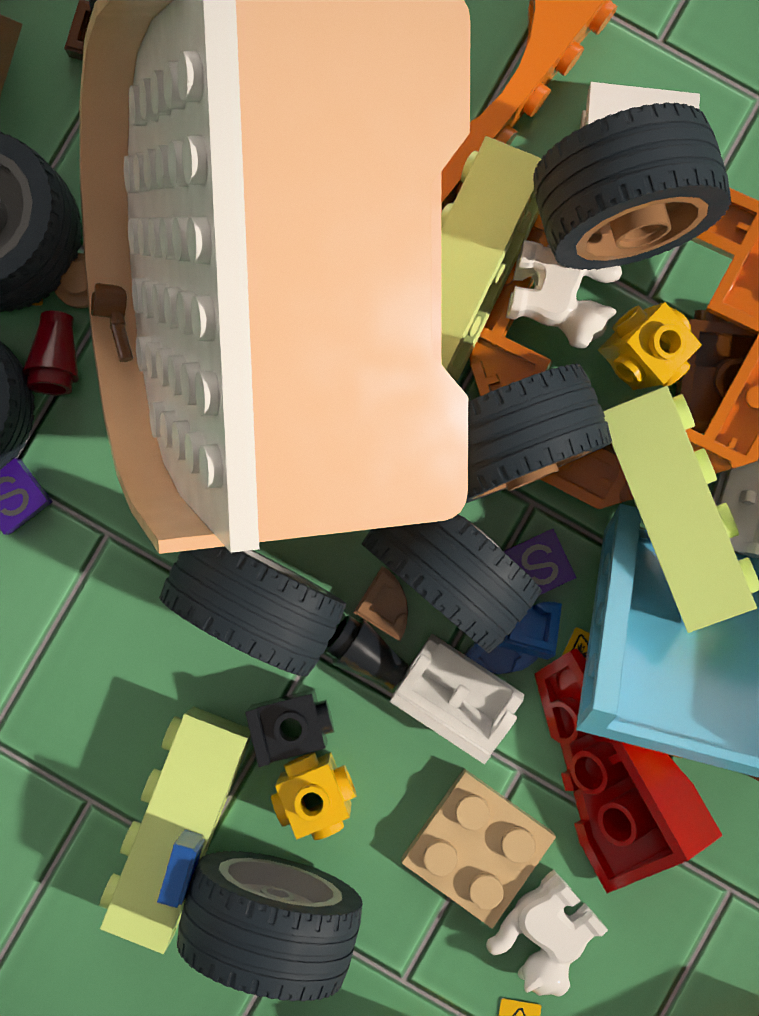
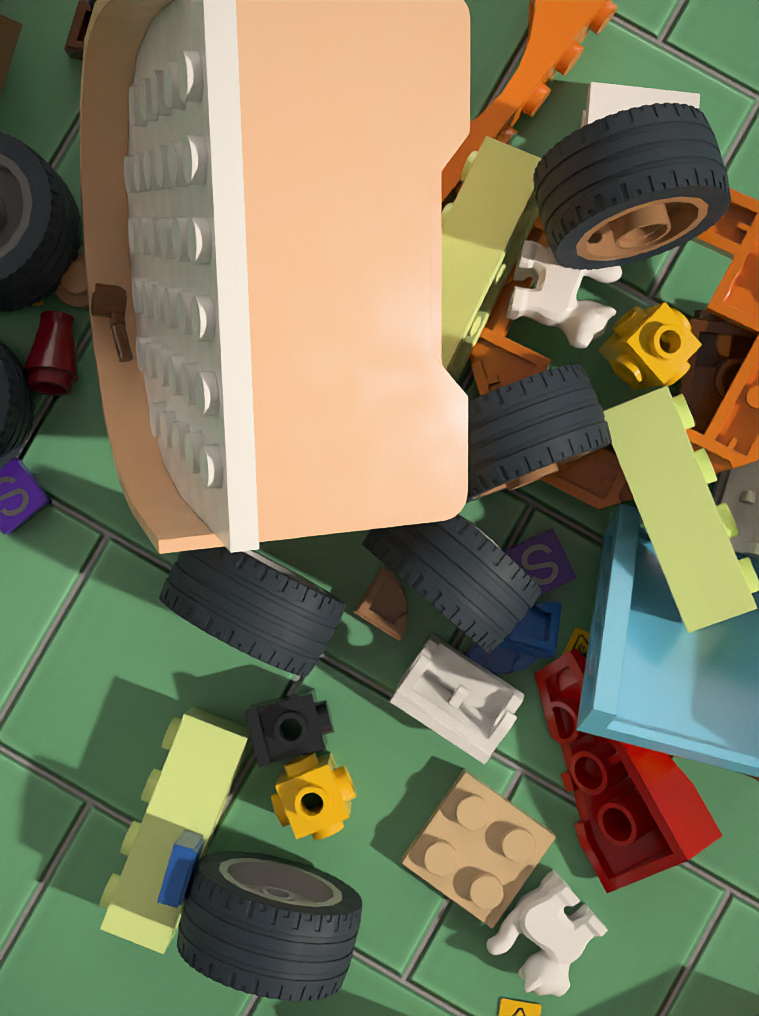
black cone [324,615,408,691] -> none

